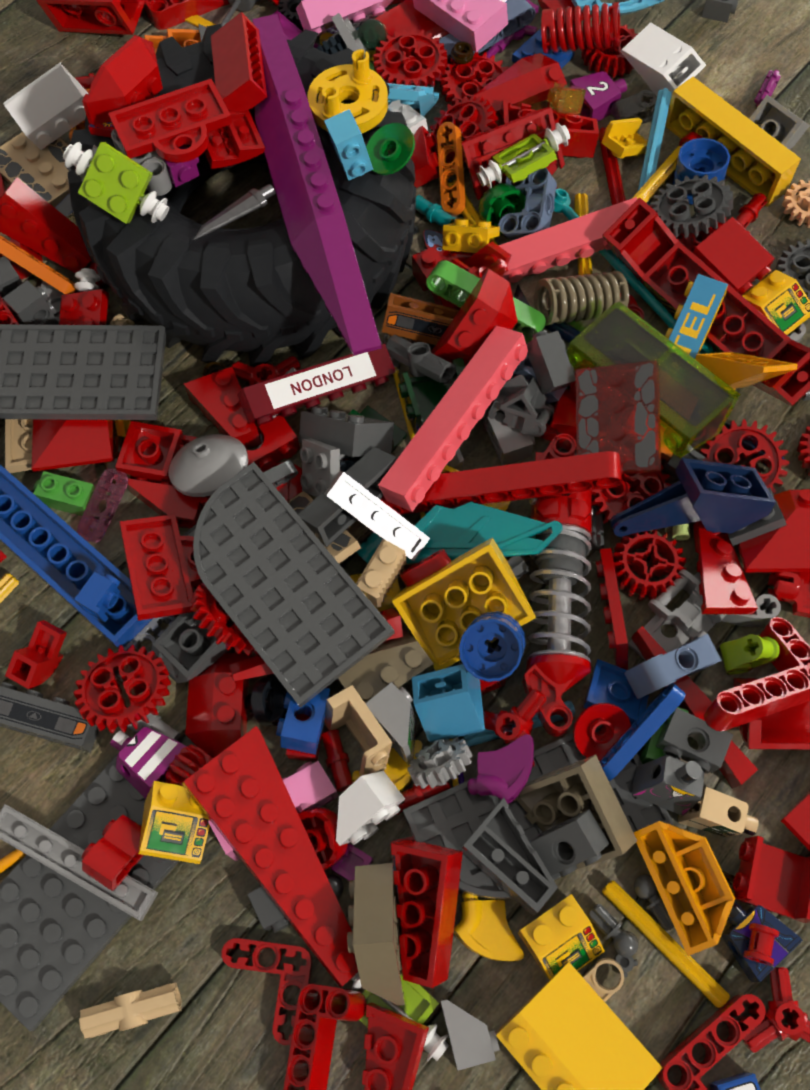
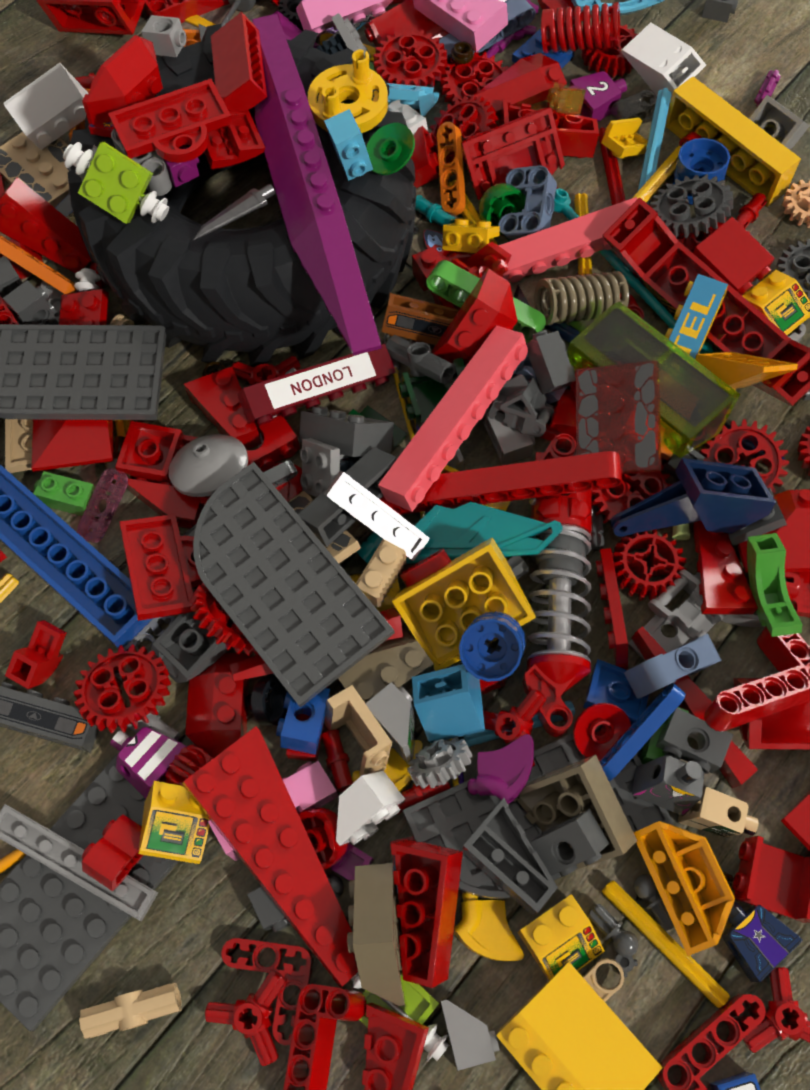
blue brick [74,571,120,622] -> none
clear green head [357,19,388,51] -> none
lime plate [477,123,570,189] -> none
lime piece [720,634,780,675] -> none
red bush [743,923,779,966] -> none
none -> light grey brick [141,15,186,57]
none -> red bush [205,970,286,1066]
none -> bright green arch [747,533,802,637]

